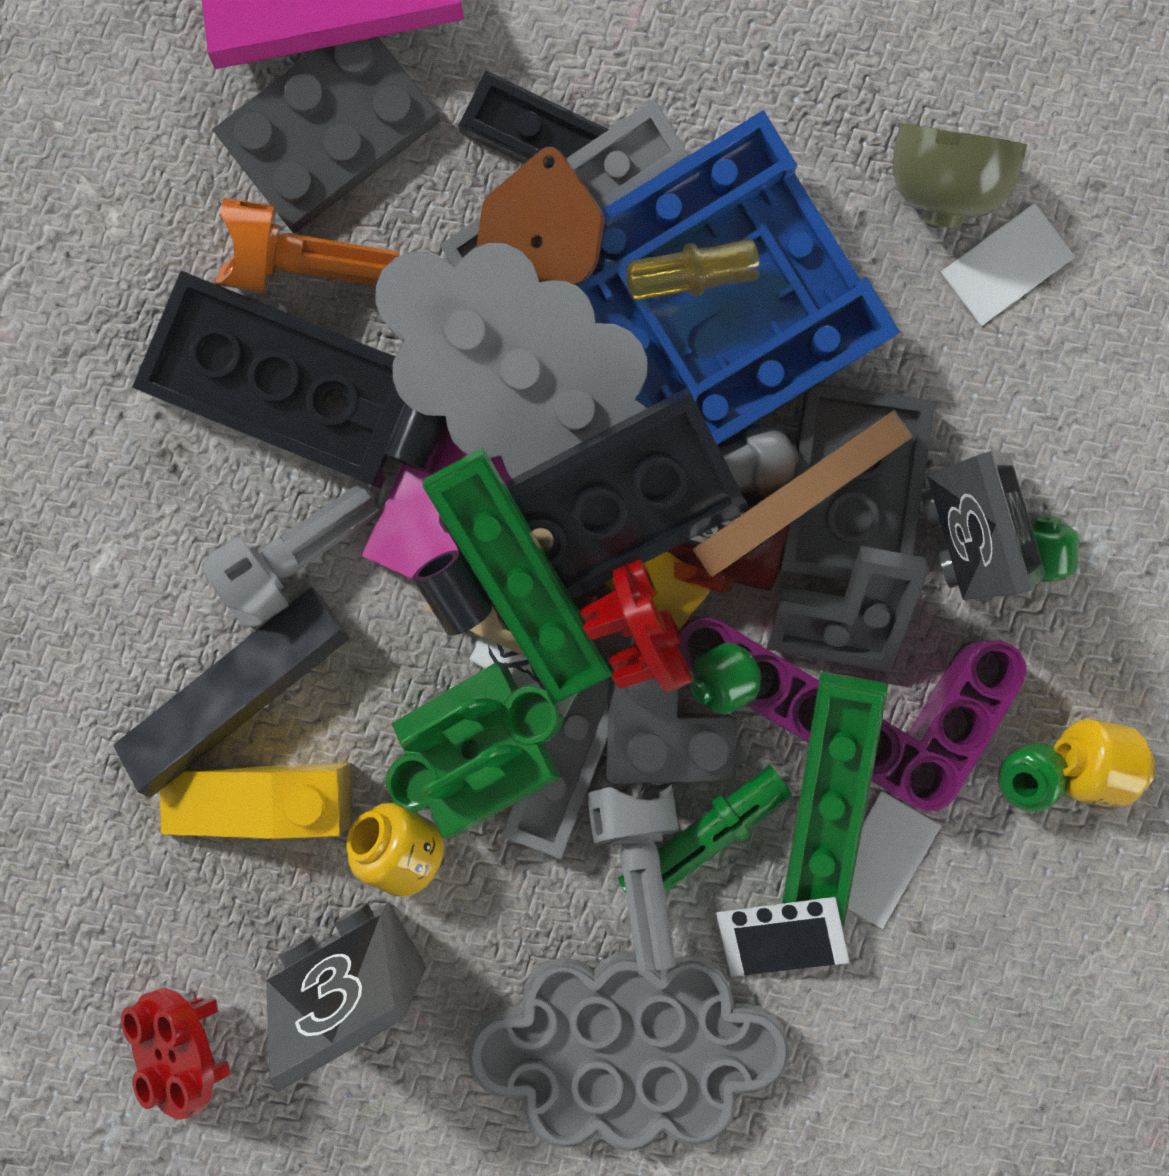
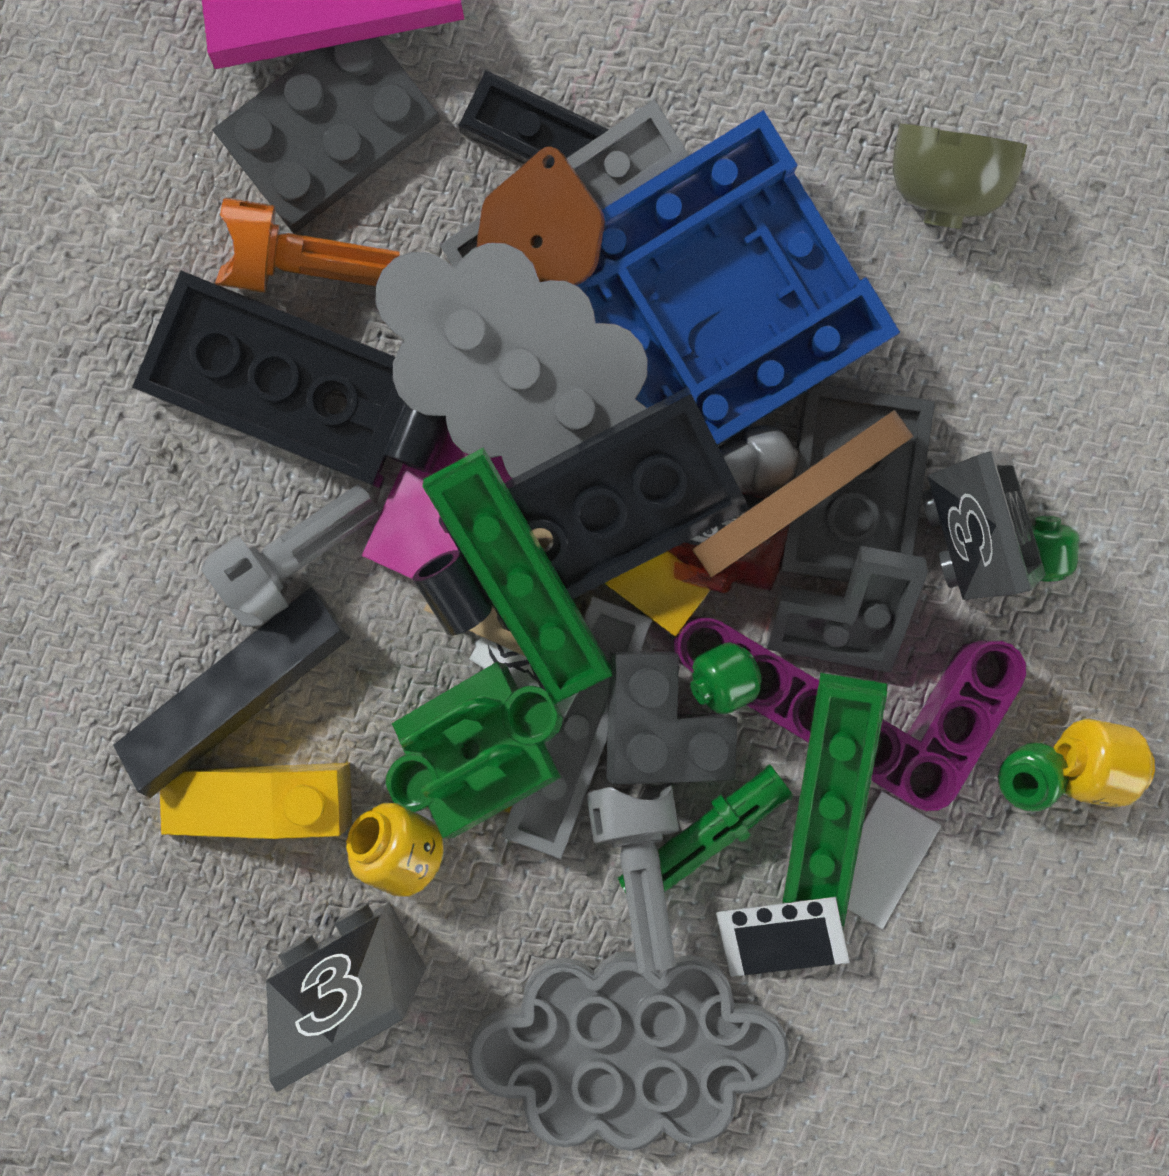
red plate [121,987,231,1120] -> none
red plate [580,559,693,693] -> none
clear yellow axle [626,238,759,300] -> none
white sticker [941,203,1075,326] -> none

